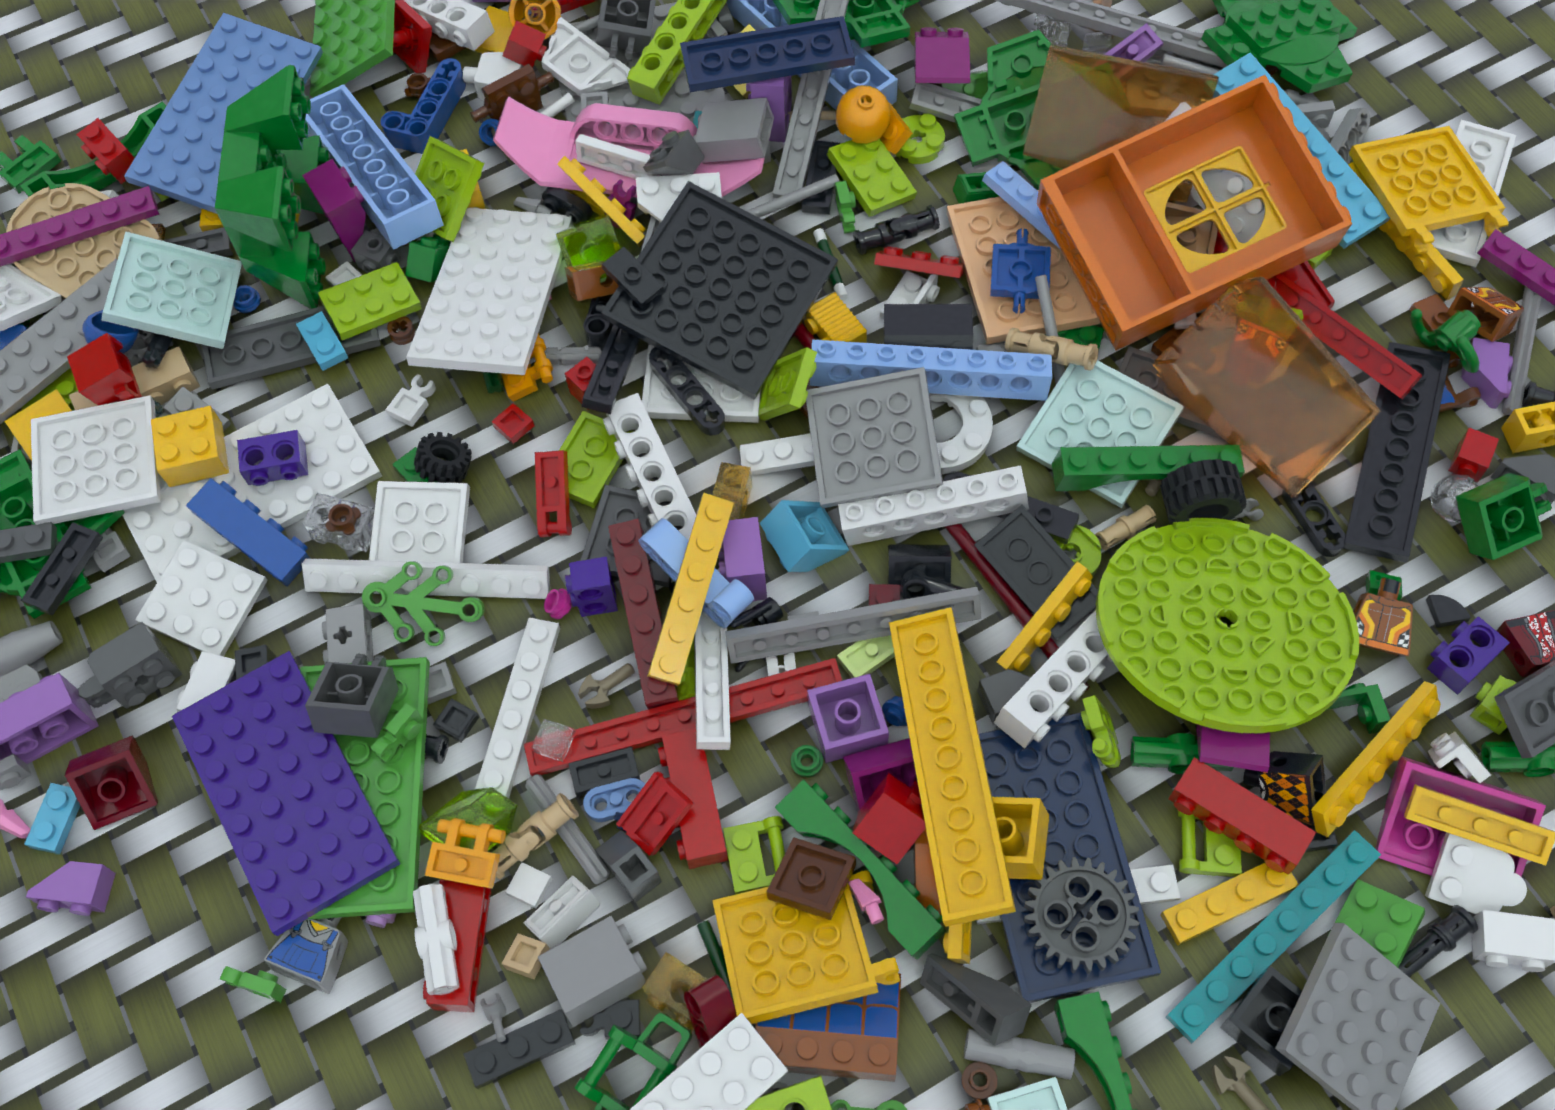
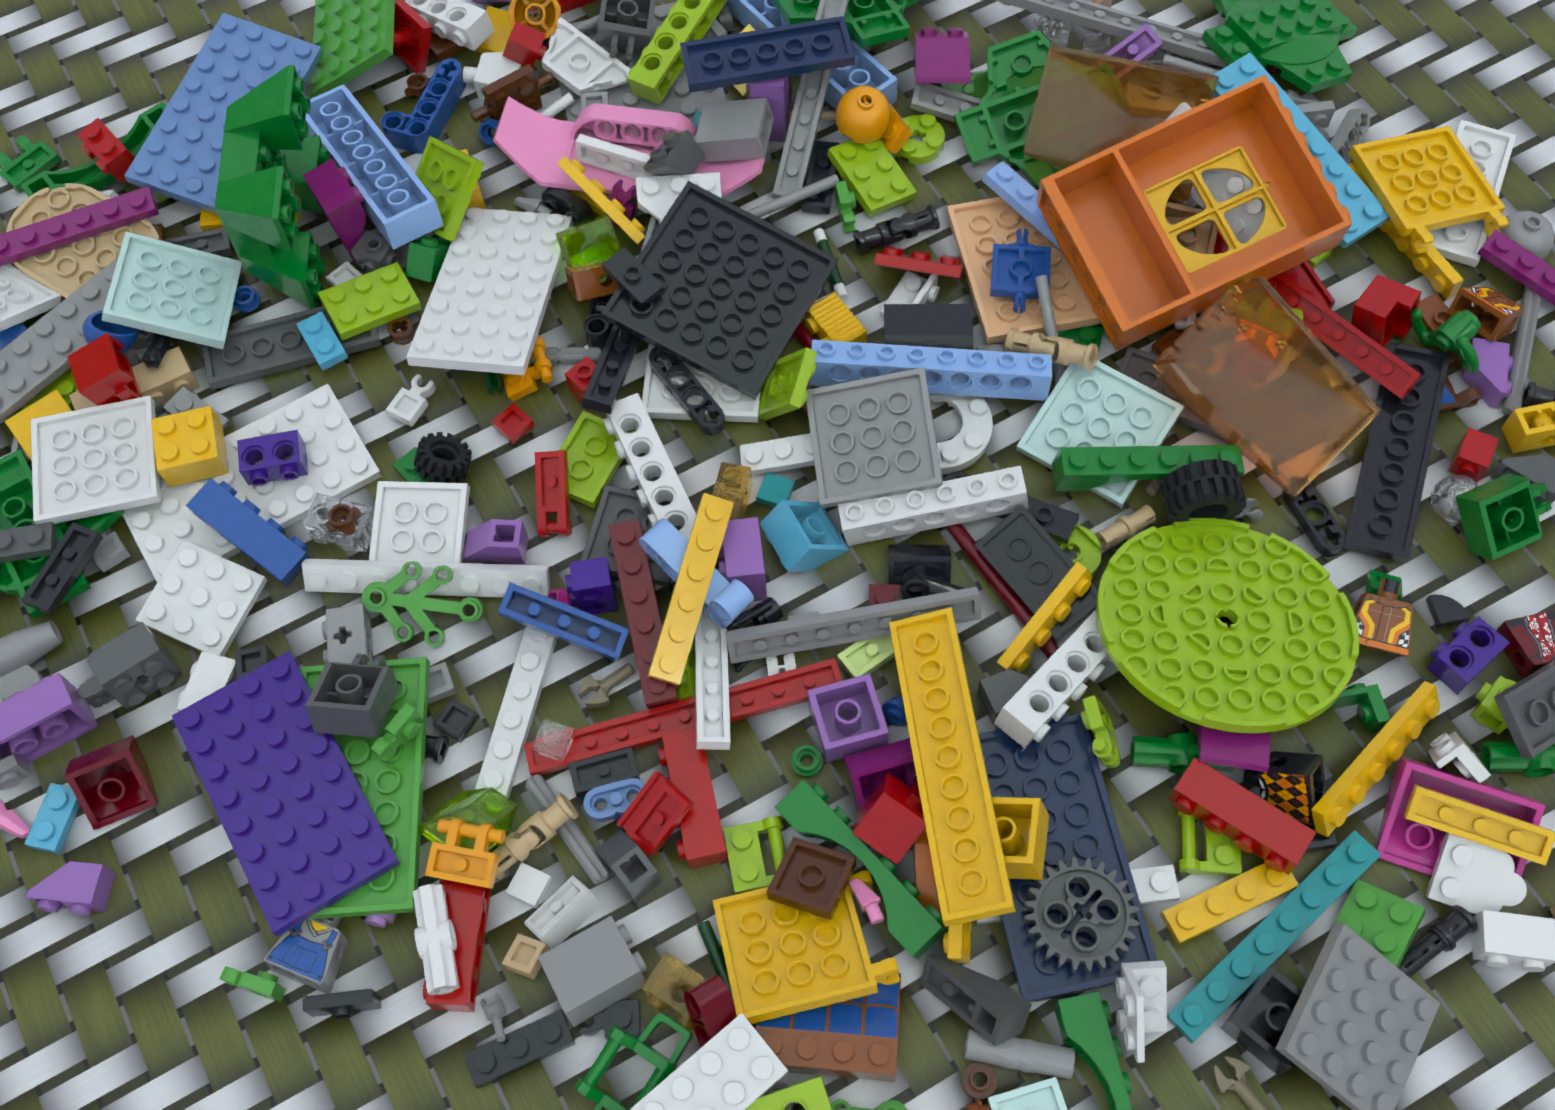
green slope [953,172,1000,204] -> none
none -> black plate [303,989,381,1019]
none -> medium lavender slope [463,519,529,564]
none -> blue brick [498,582,630,662]
none -> teal tile [756,472,795,508]
none -> white bracket [1115,960,1167,1063]
none -> red plate [1351,274,1422,348]
none -> light grey cylinder [1499,210,1555,261]

